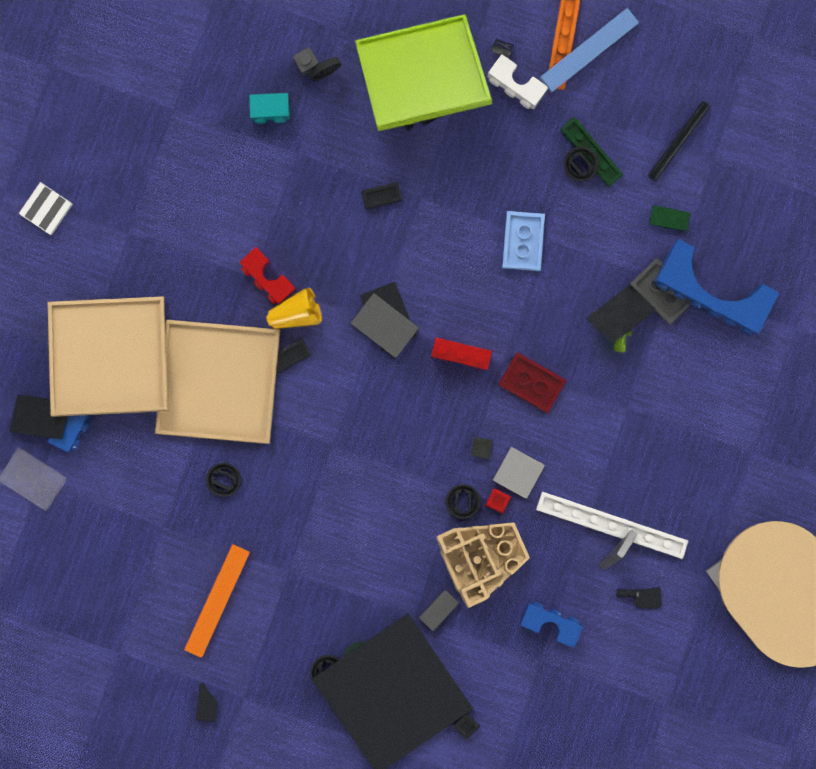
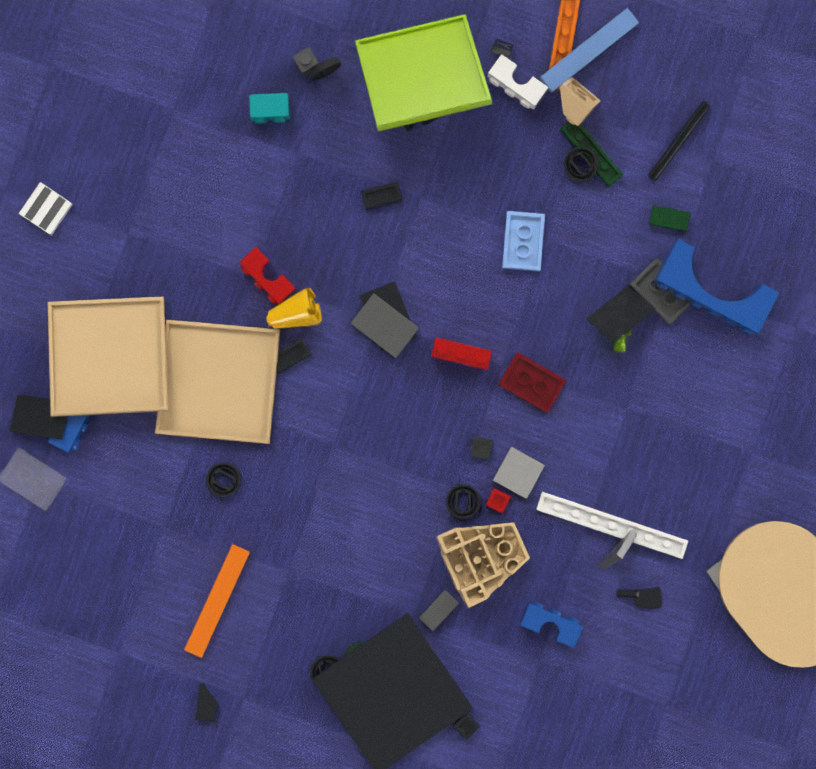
none -> tan slope [560,77,601,126]

